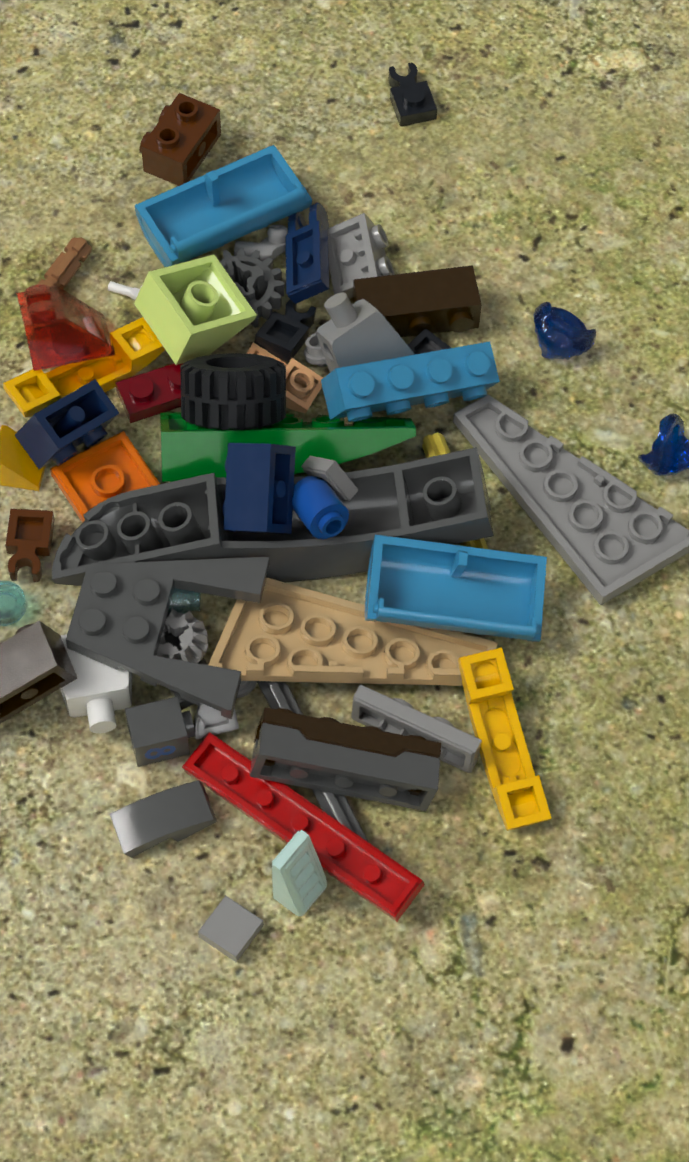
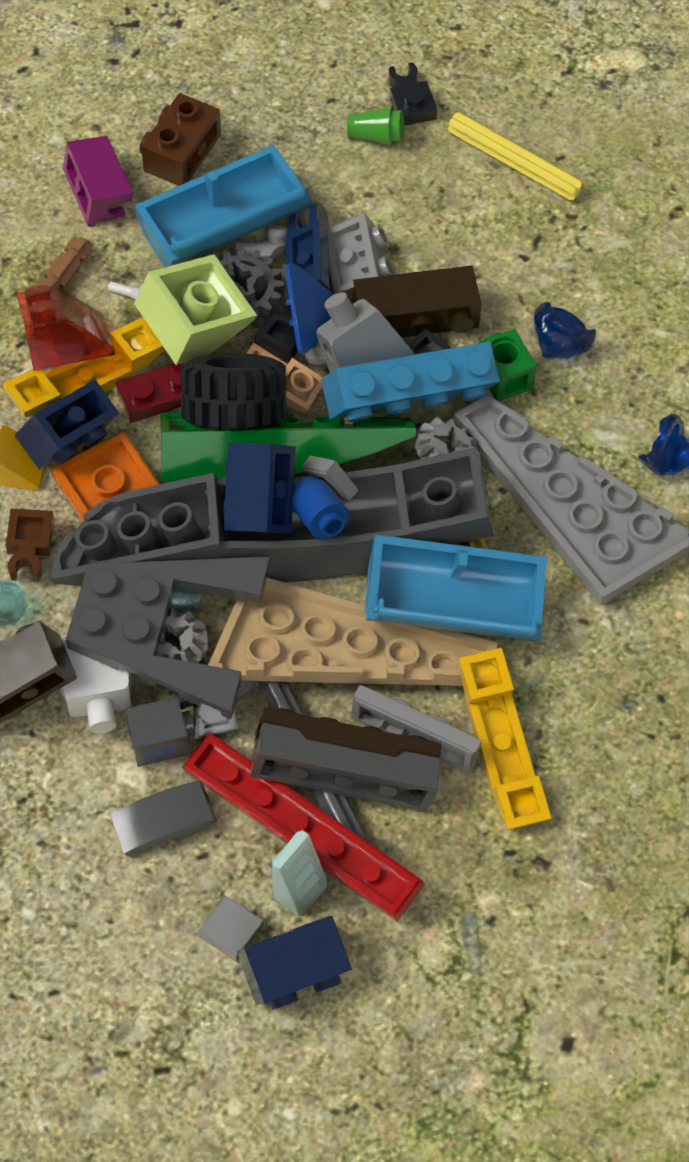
none -> magenta hinge [63,136,133,226]
none -> dark blue brick [236,916,352,1010]
none -> blue piece [285,263,335,354]
none -> bright green cone [347,106,405,145]
none -> light grey gear [415,417,481,459]
none -> light yellow axle [448,112,583,201]
none -> green brick [478,329,537,401]

